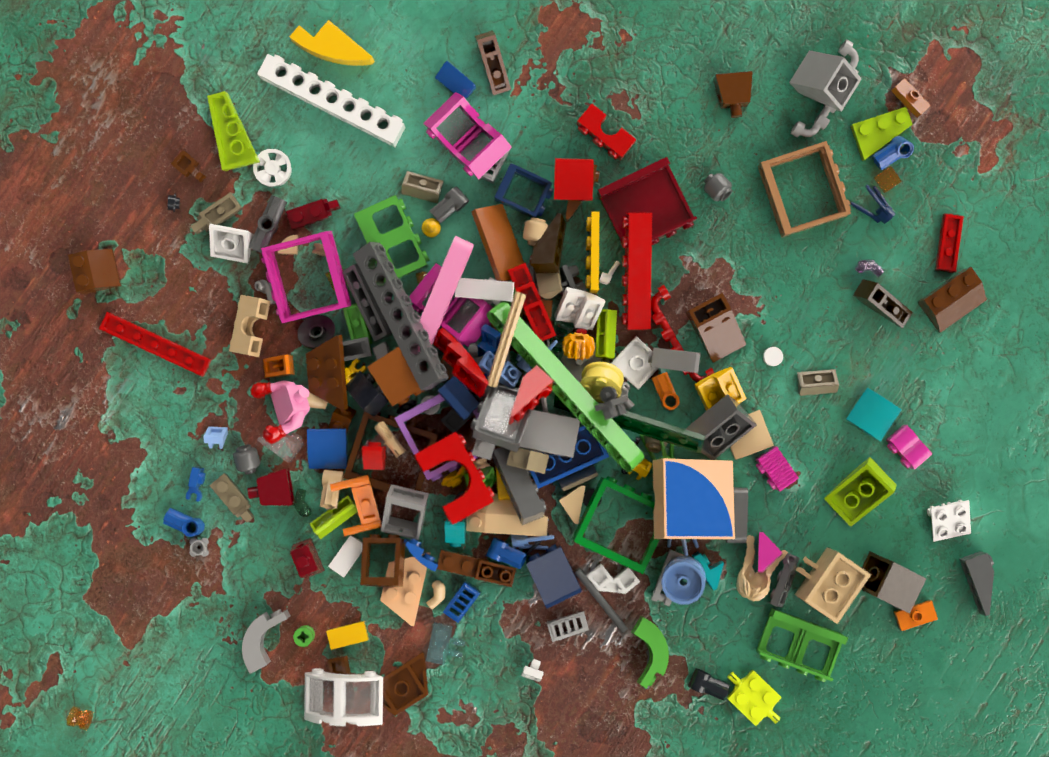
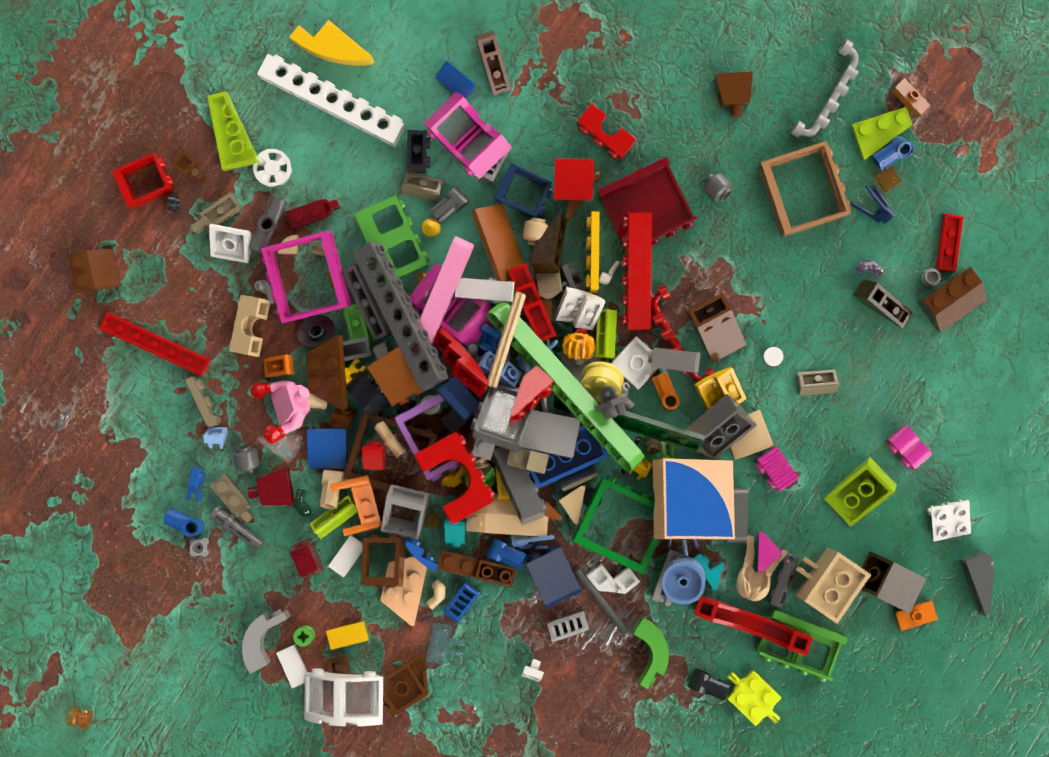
light grey slope [789,50,862,112] -> none
teal slope [846,387,902,442] -> none
none -> red window [112,153,174,209]
none -> dark tan plate [185,376,221,427]
none -> dark grey pin [208,505,264,551]
none -> white tile [277,644,307,688]
none -> black brick [407,130,430,174]
none -> clear orange hinge [425,513,441,529]
none -> dark orange slope [544,501,562,521]
none -> red arch [693,594,813,656]
none -> light grey plate [921,268,941,287]

